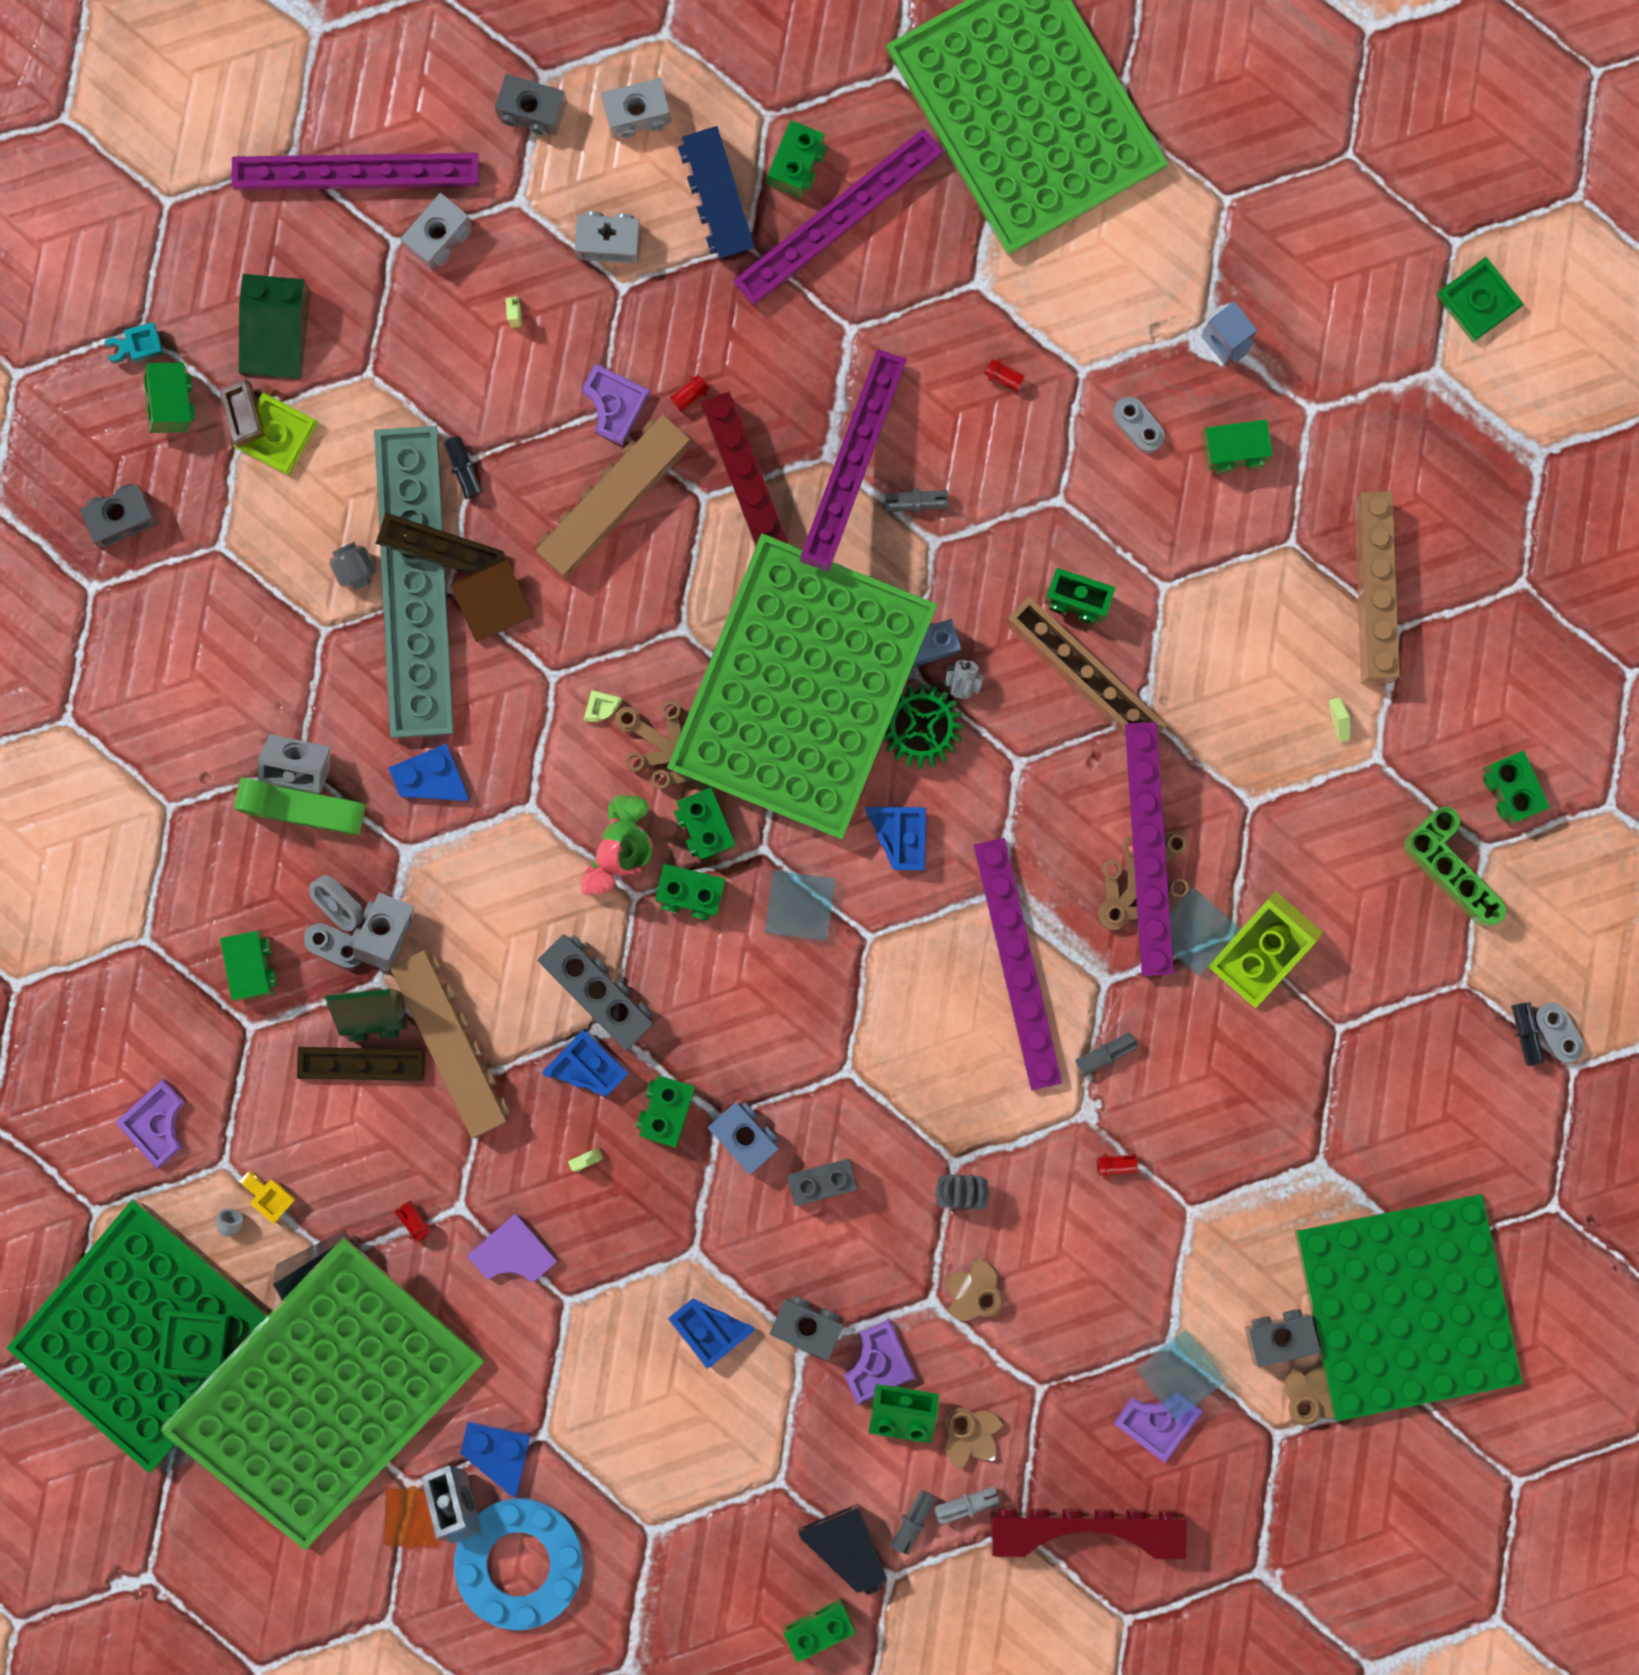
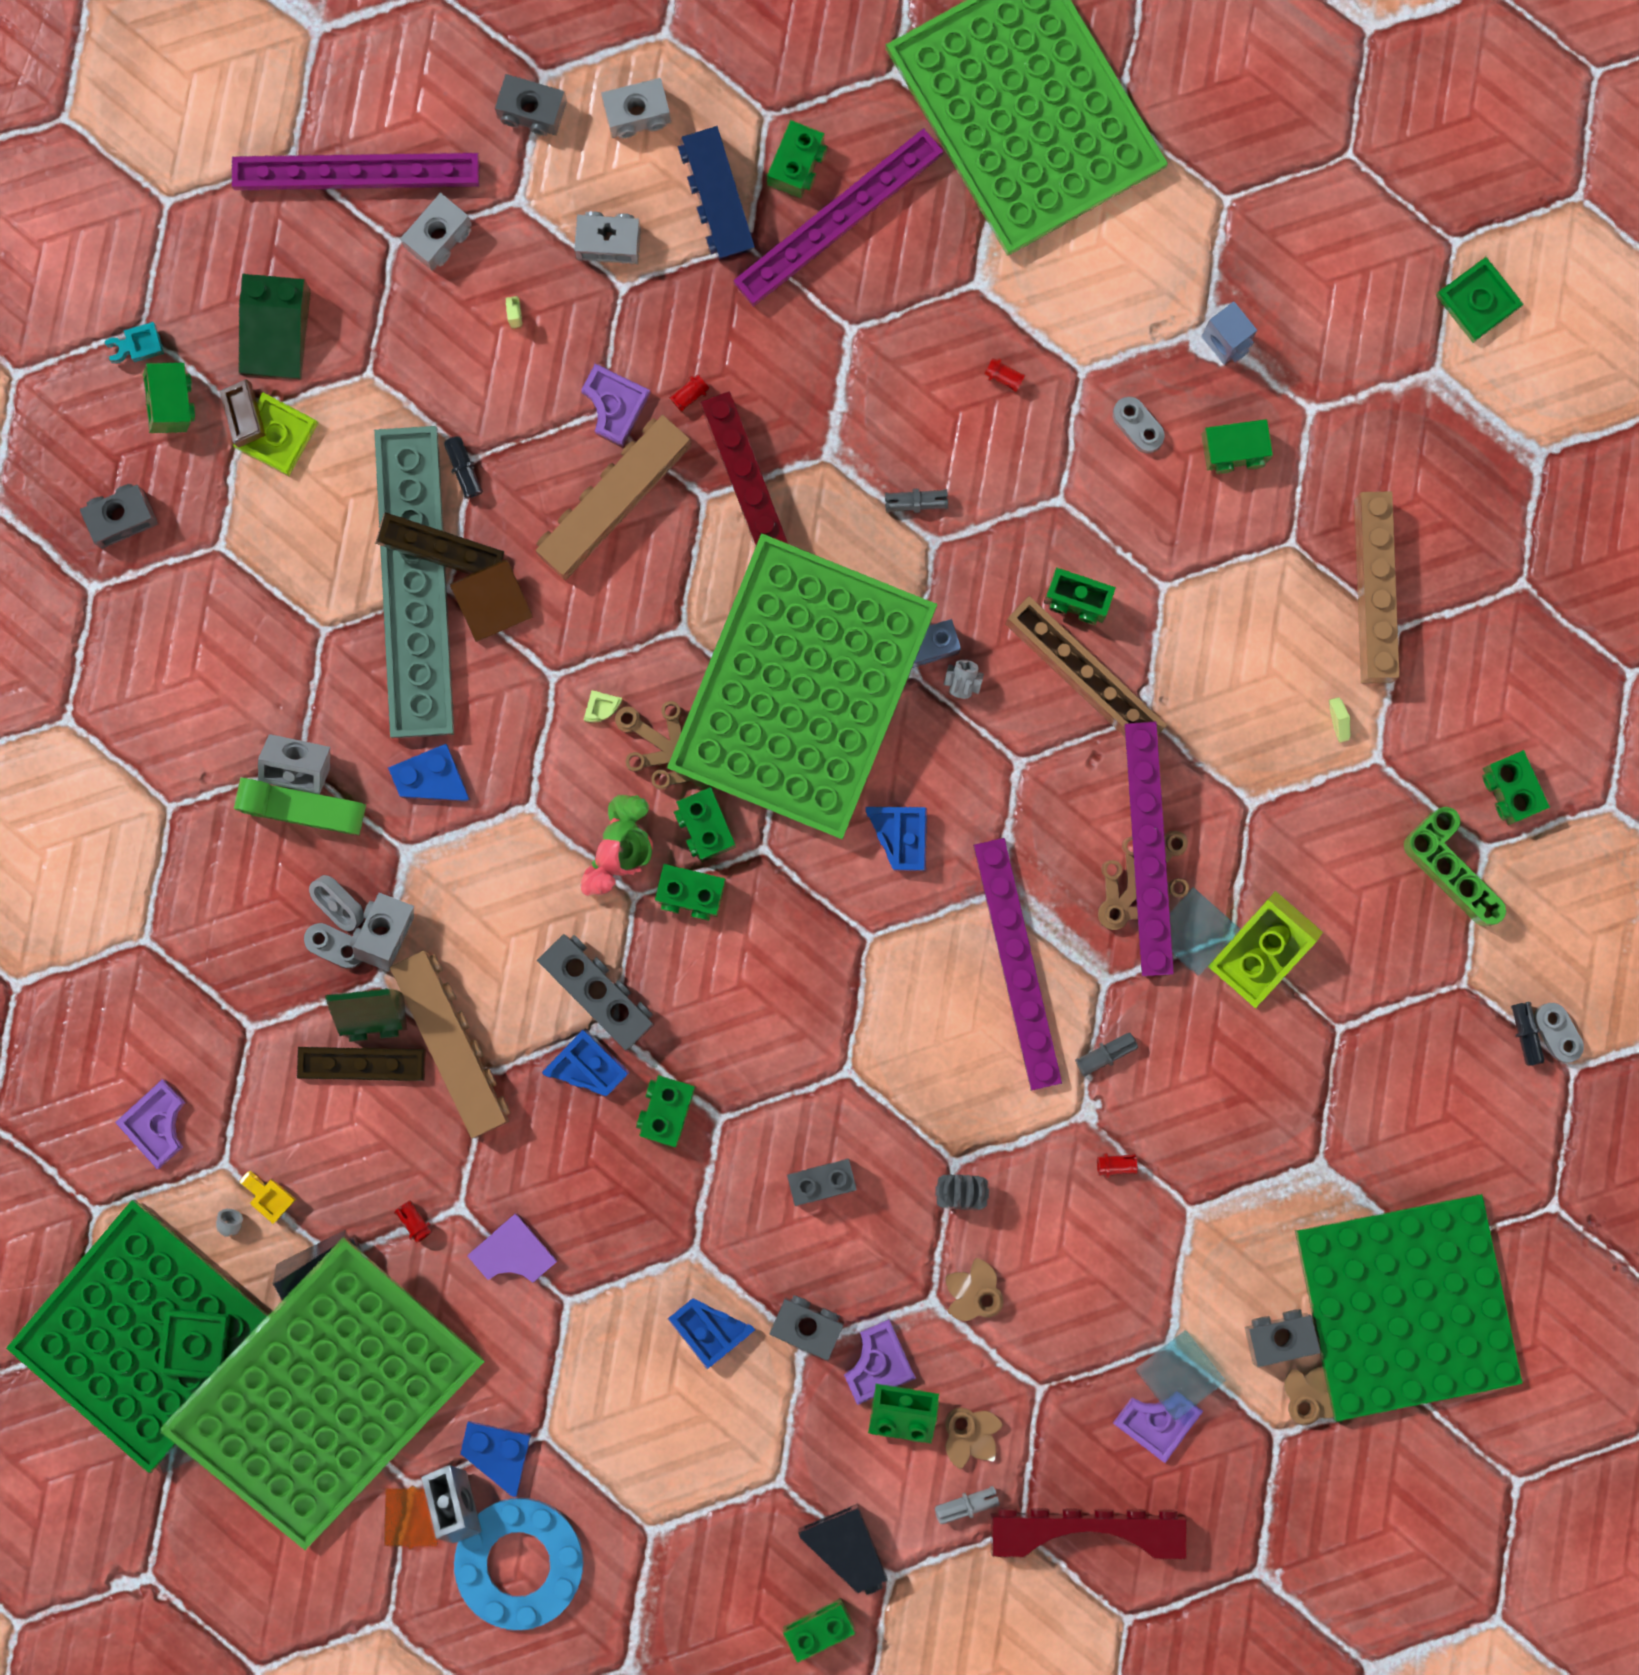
green brick [220,931,278,1002] -> none
dark grey head [329,542,376,591] -> none
yellowish green tile [568,1147,603,1172] -> none
sand blue brick [707,1102,779,1175] -> none
clear light blue tile [765,870,835,941] -> none
magenta plate [799,349,906,572] -> none
green gear [882,684,964,769] -> none
dark grey axle [891,1490,936,1555] -> none

